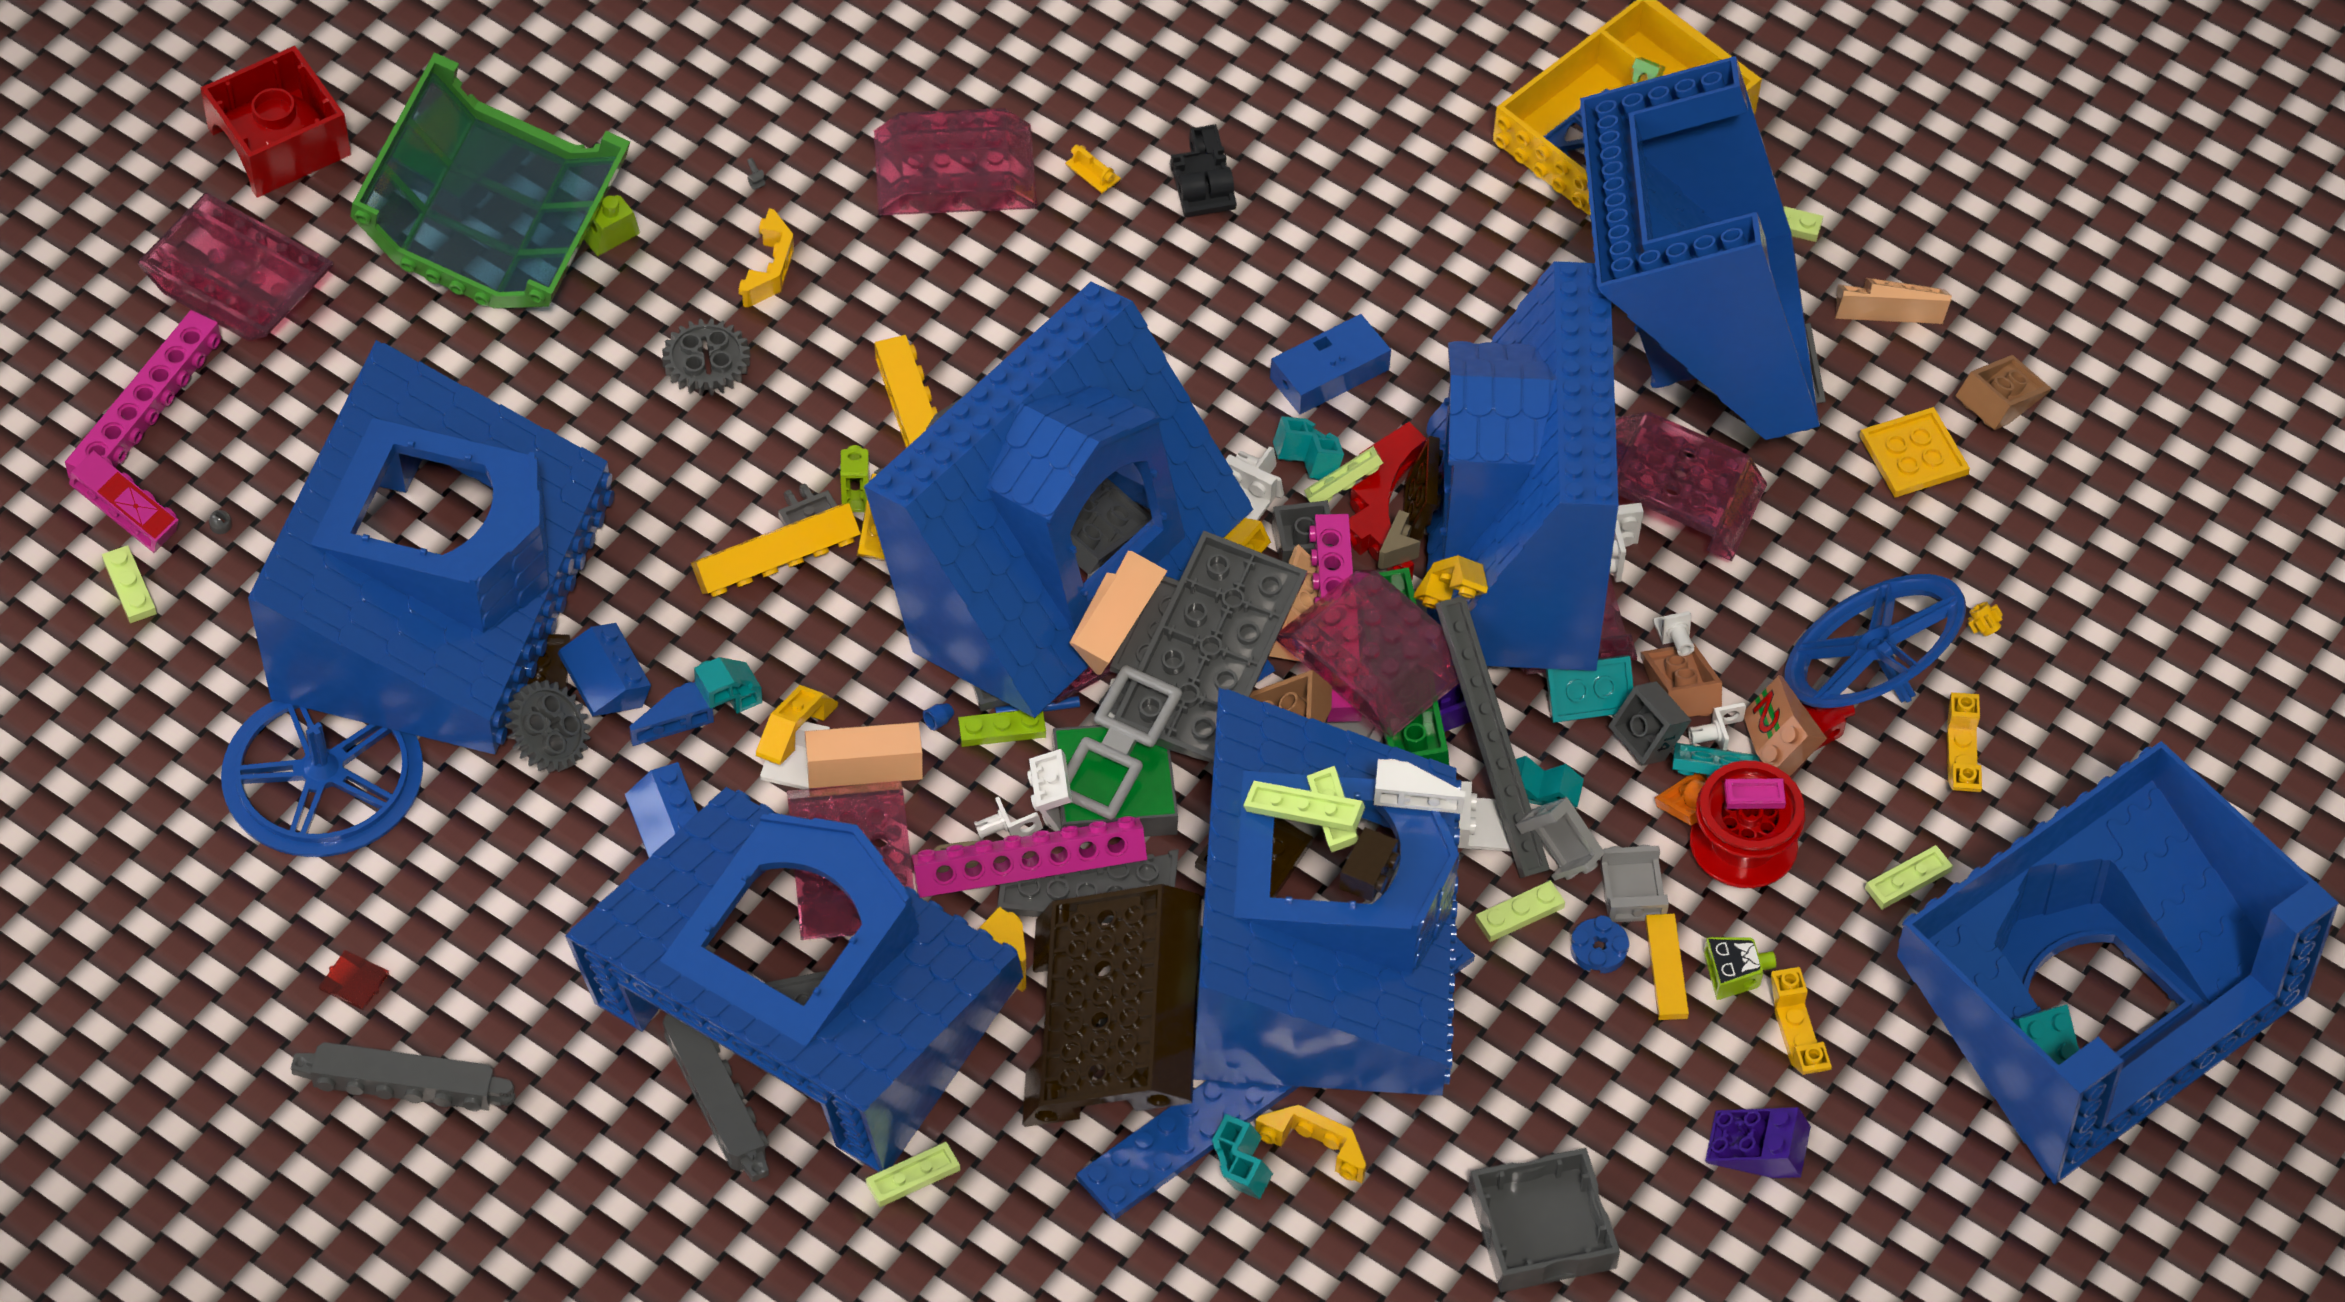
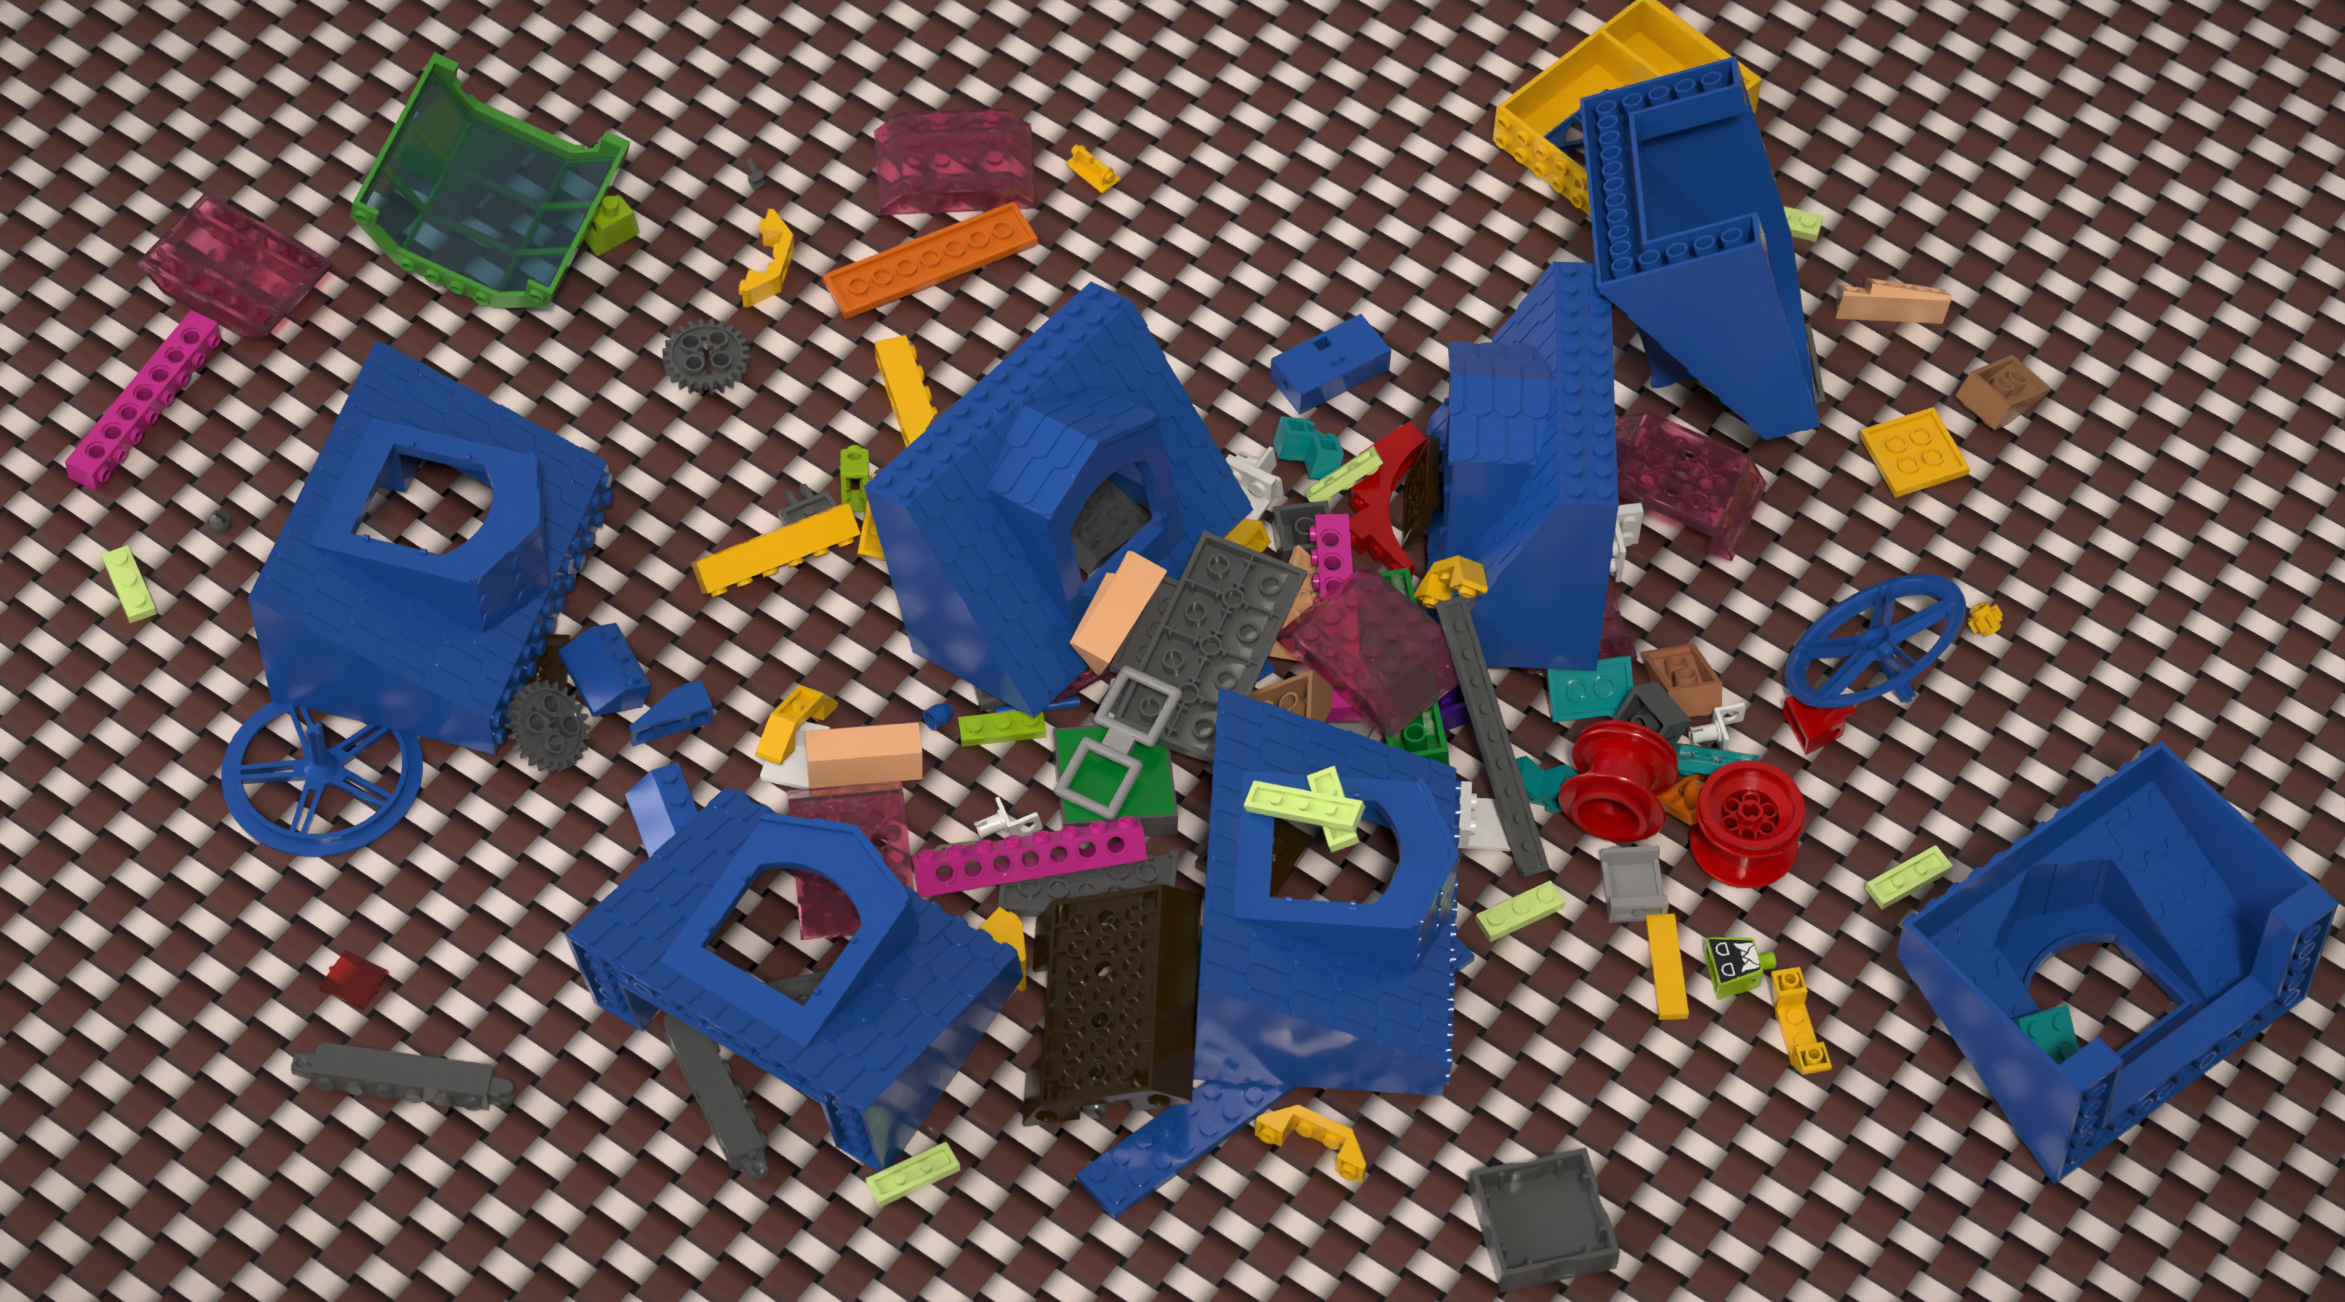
dark pink brick [69,450,178,553] -> none
red piece [200,45,351,198] -> none
teal brick [694,657,762,714] -> none
white bracket [1027,749,1072,831] -> none
black plate [1170,124,1237,217] -> none
teal brick [1212,1114,1273,1199] -> none
dark brown brick [1339,827,1400,902] -> none
white slope [1374,759,1465,814] -> none
dark tan slope [1378,510,1420,569] -> none
light grey panel [1516,797,1605,881] -> none
blue plate [1571,915,1629,973] -> none
bright green tile [1632,57,1666,83] -> none
white bracket [1653,611,1695,656] -> none
dark purple slope [1705,1107,1811,1178] -> none
dark pink tile [1724,779,1786,809] -> none
nougat slope [1744,675,1827,776] -> none
yellow slope [1947,692,1982,792] -> none
none -> orange plate [822,201,1038,319]
none -> dark grey hinge [1082,1103,1108,1119]
none -> red wheel [1558,720,1678,842]

